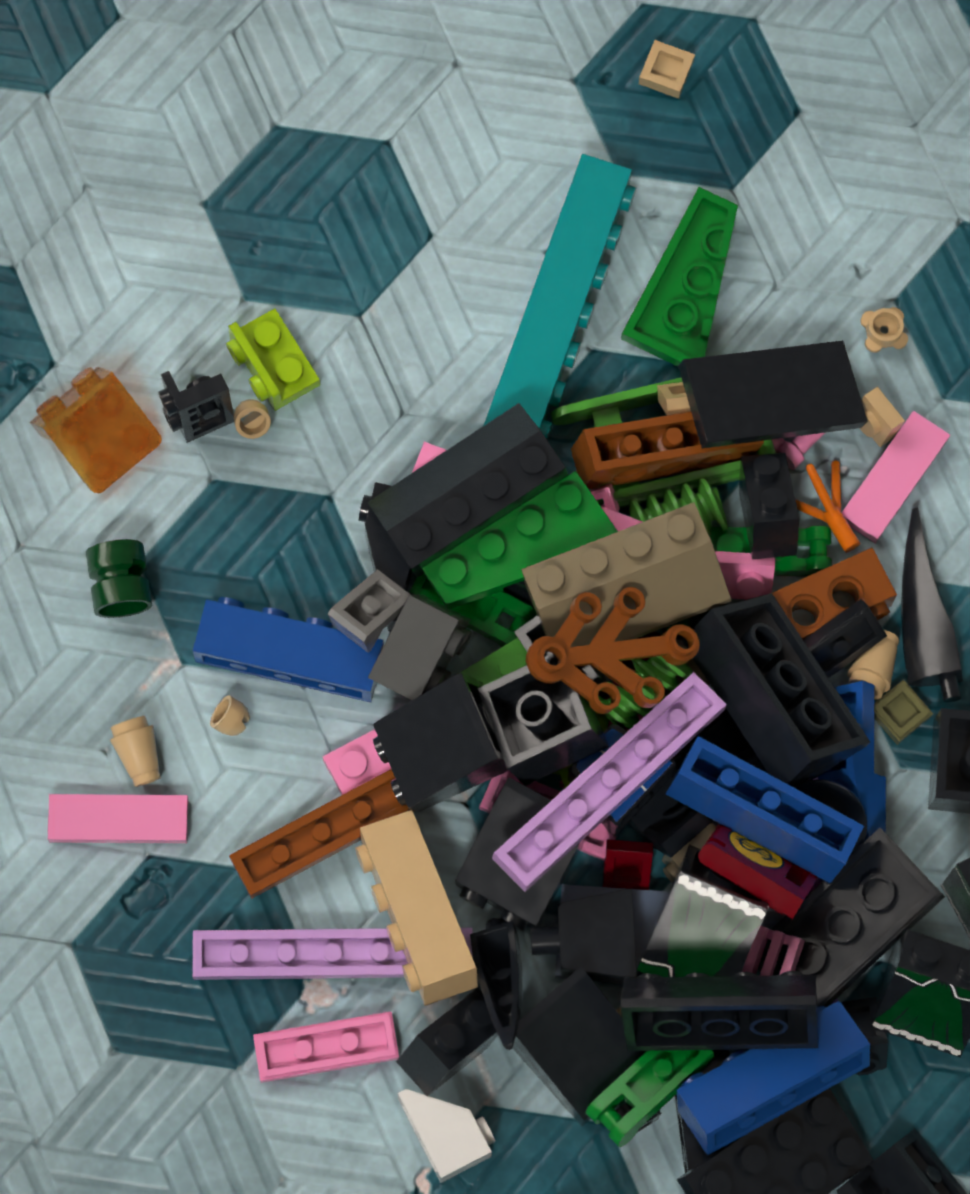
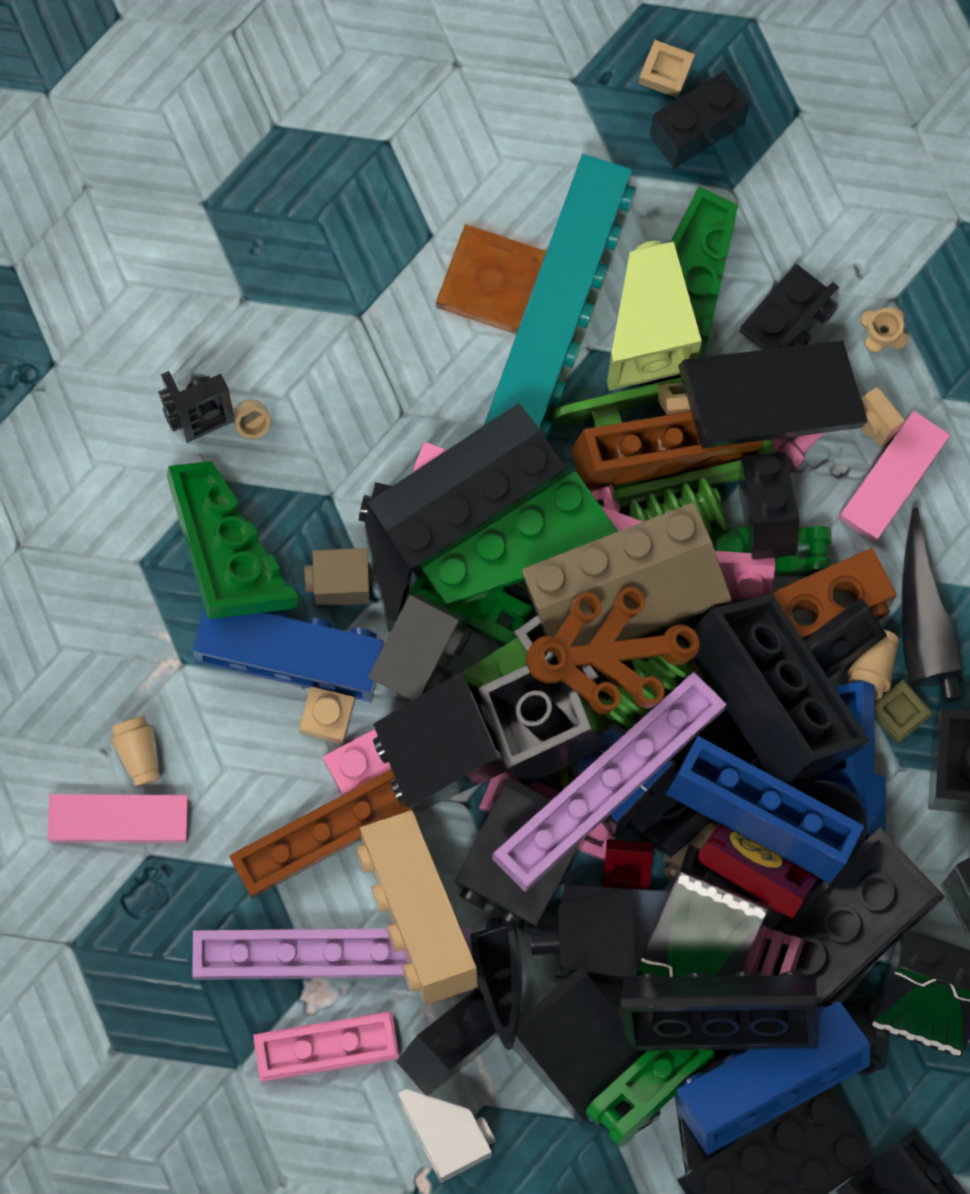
clear orange bracket [30,367,162,493] -> none
dark green wheel [85,539,152,618] -> none
tan hinge [210,695,250,736] -> none
lime bracket [226,308,320,411] -> none
light grey slope [328,569,410,653] -> none
orange plant [795,460,860,553] -> none
none -> green wing [167,461,299,619]
none -> tan plate [299,686,355,744]
none -> dark tan brick [304,548,370,606]
none -> clear orange plate [436,224,546,334]
none -> yellowish green slope [607,241,702,391]
none -> black brick [650,70,750,169]
none -> black bracket [740,263,840,350]

